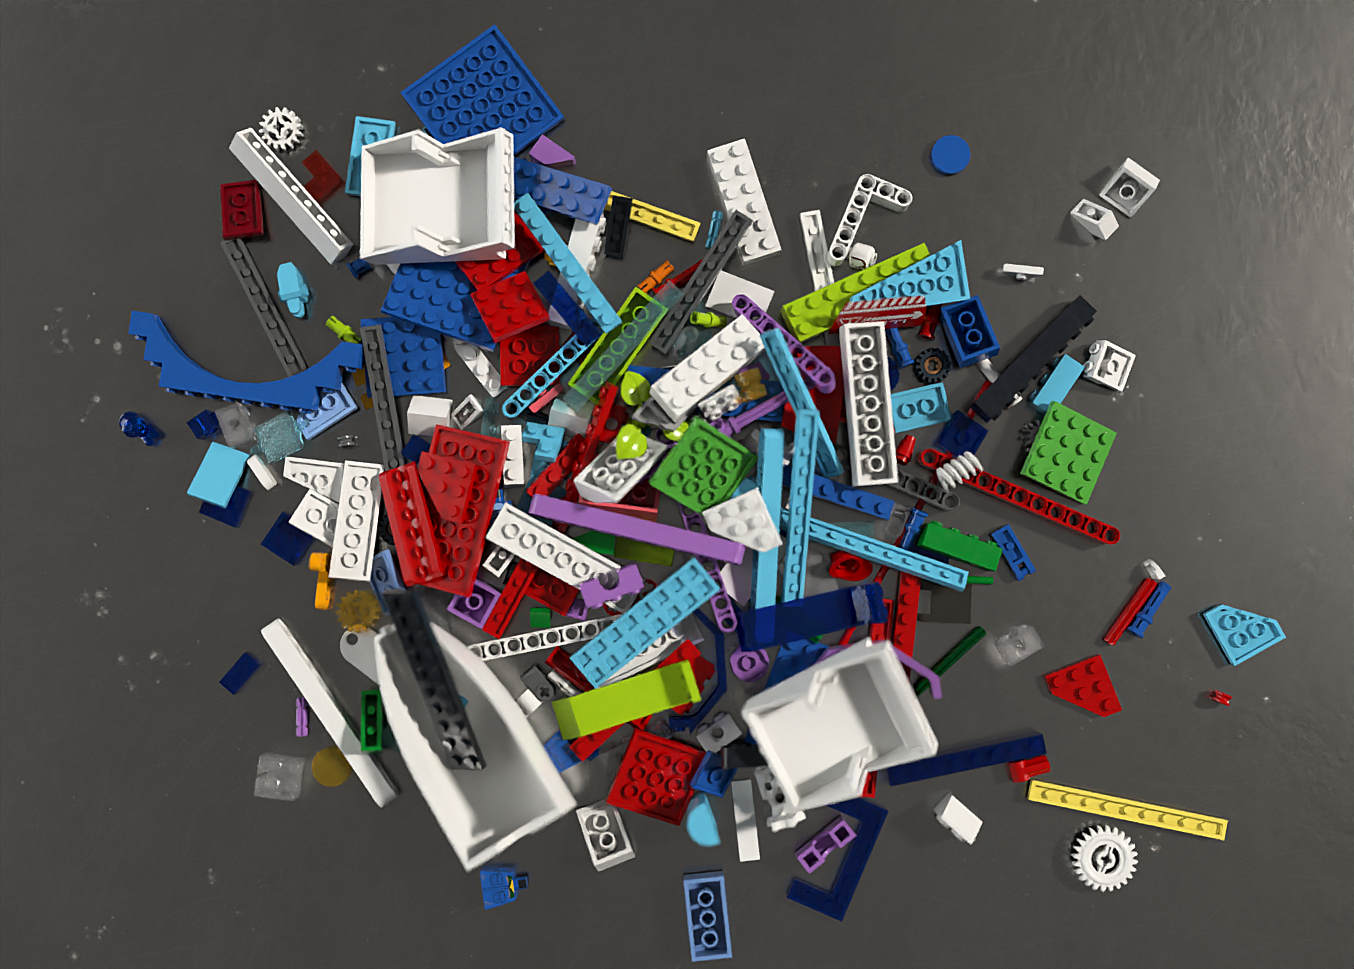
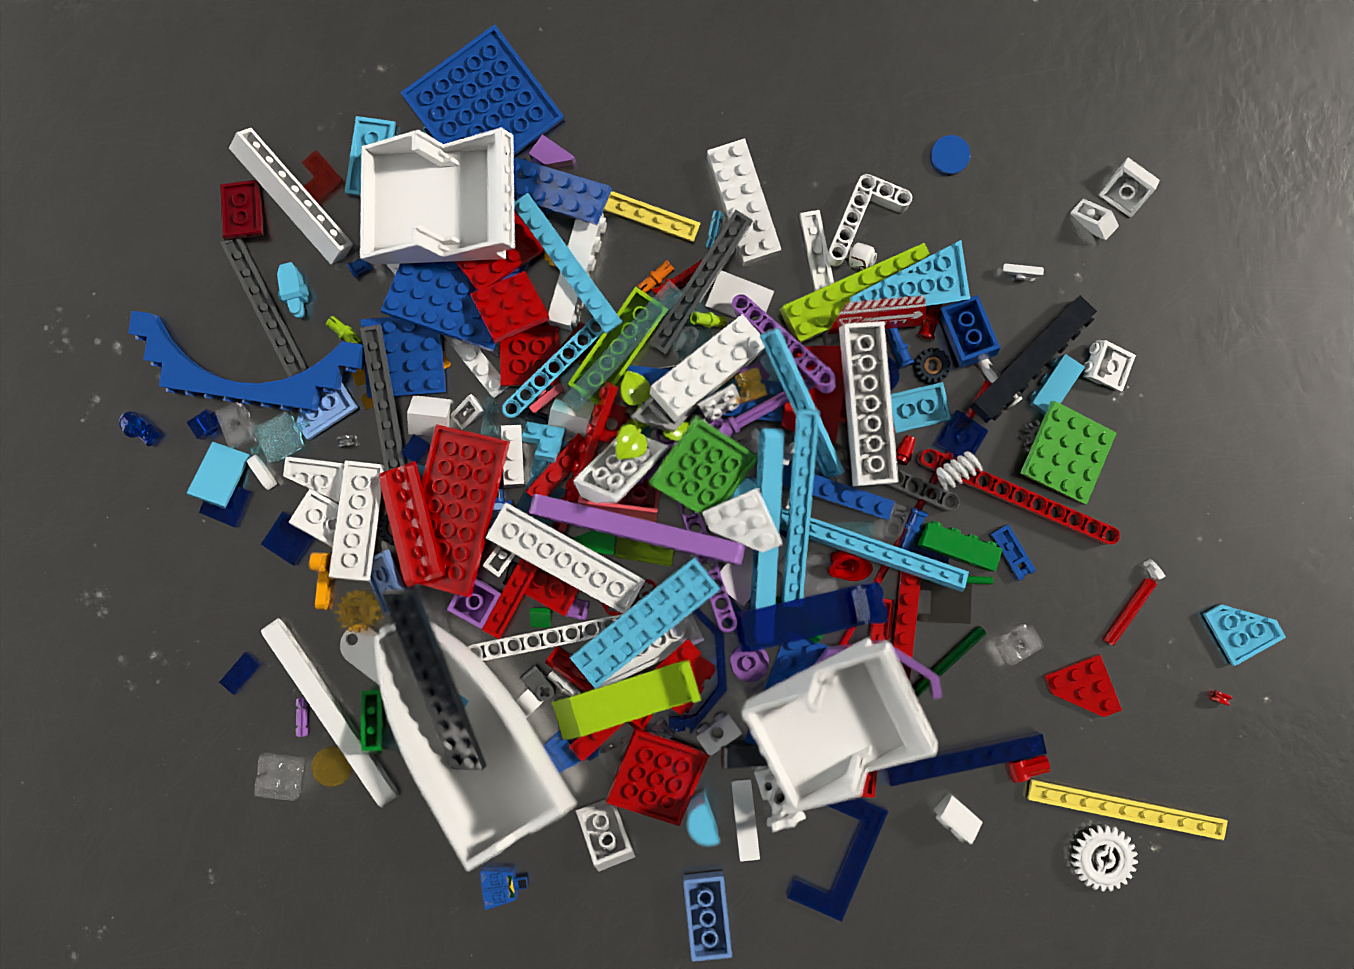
white gear [259,107,303,151] -> none
red plate [417,451,478,524] -> none
clear blue slope [533,270,602,347] -> none
medium lavender arch [578,562,644,609] -> none
black plate [604,195,633,258] -> none
blue tile [689,750,738,798] -> none
medium lavender arch [795,816,856,874] -> none
blue pin [1127,581,1172,639] -> none

